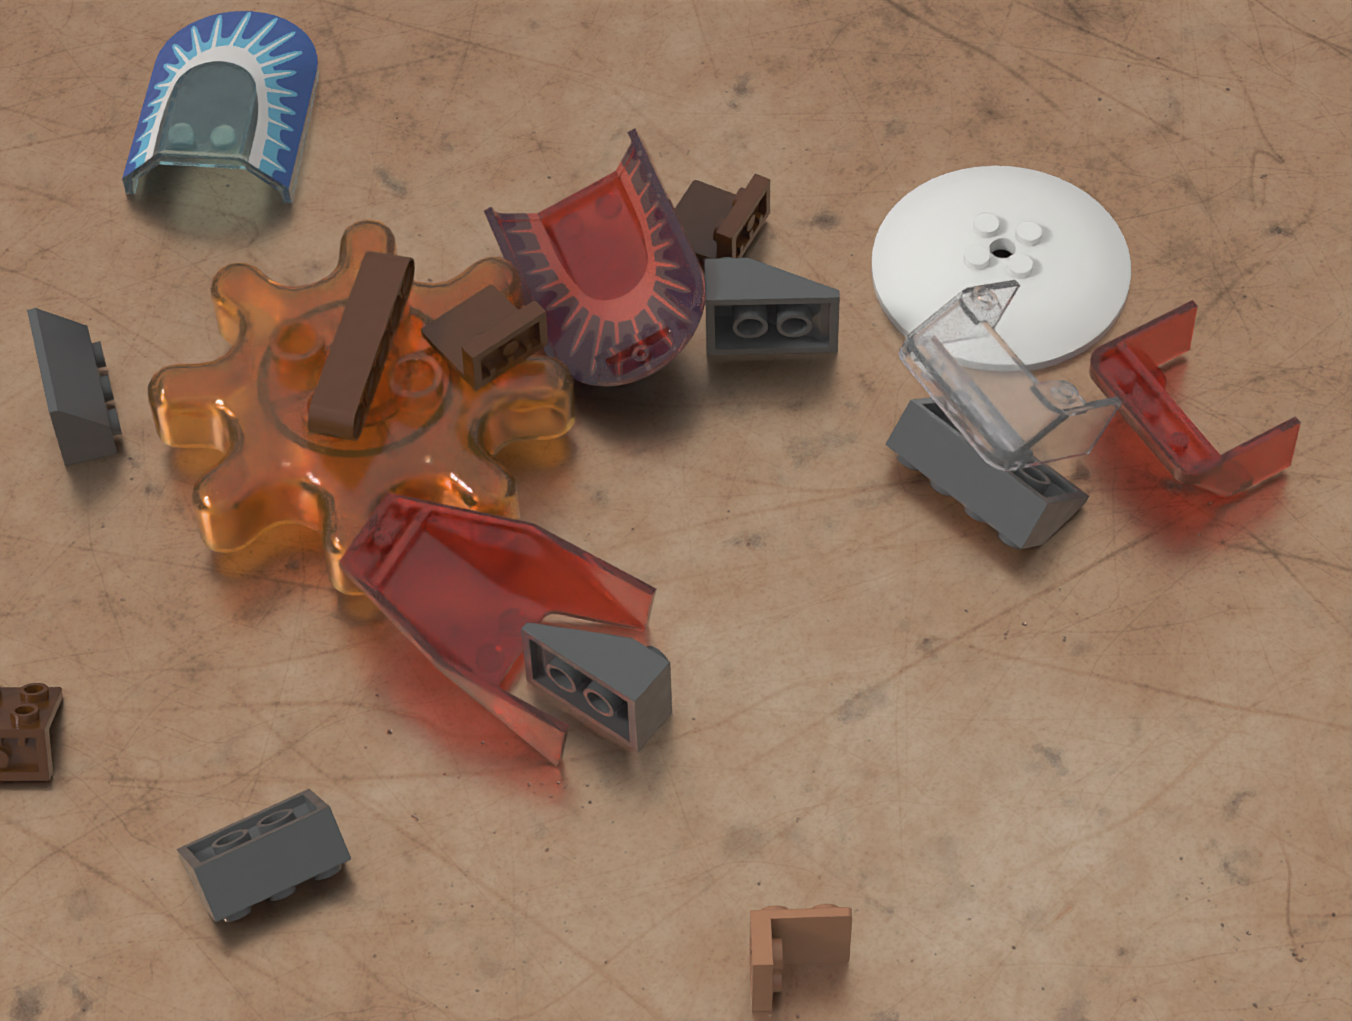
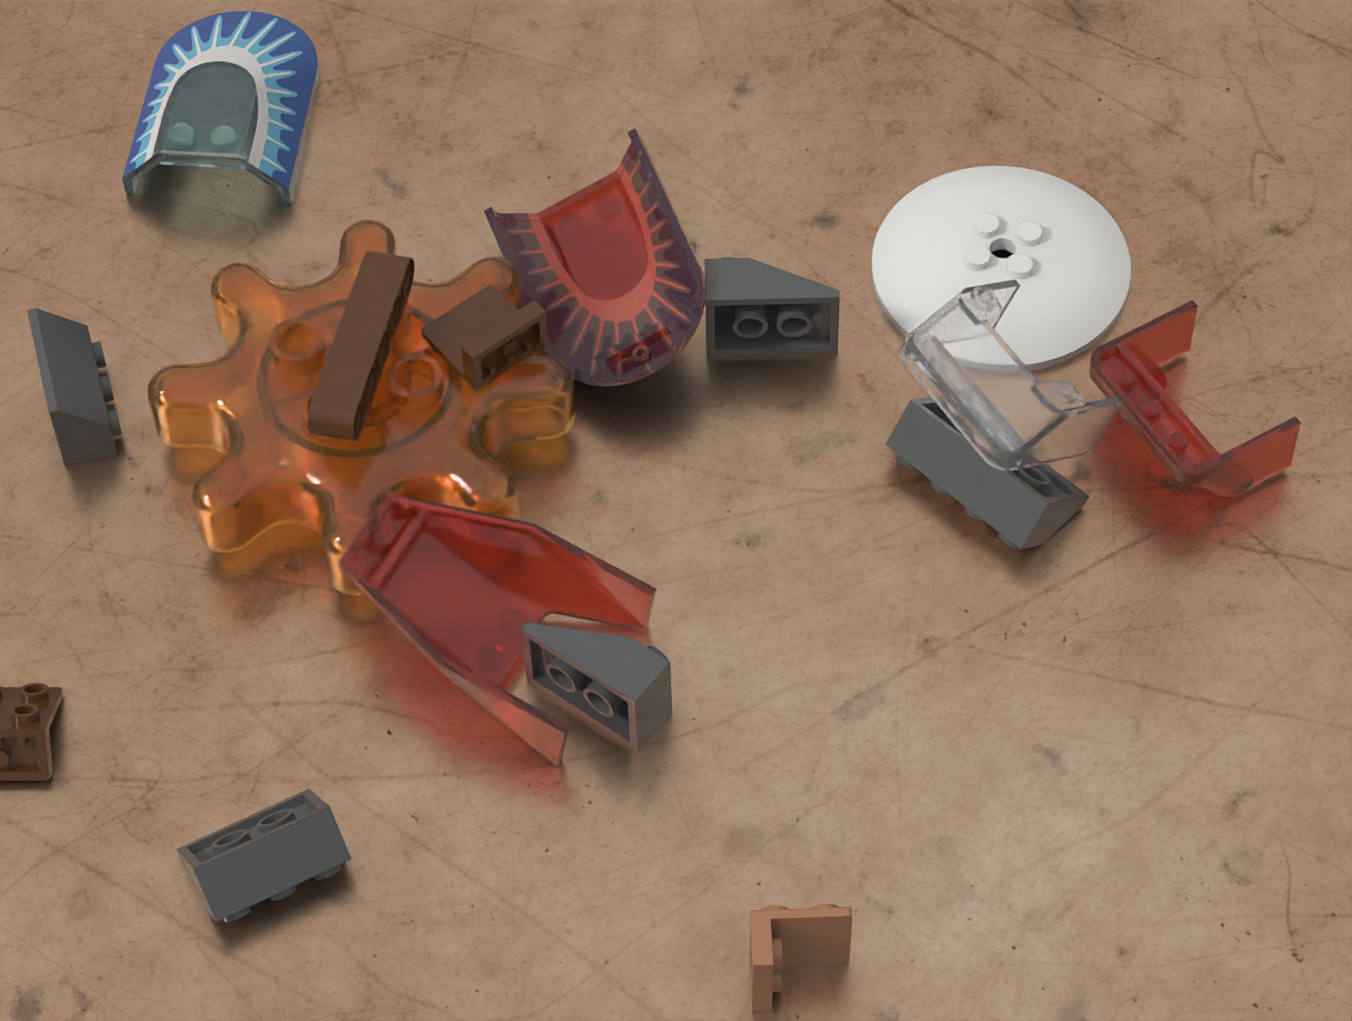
reddish brown bracket [675,174,770,261] -> none

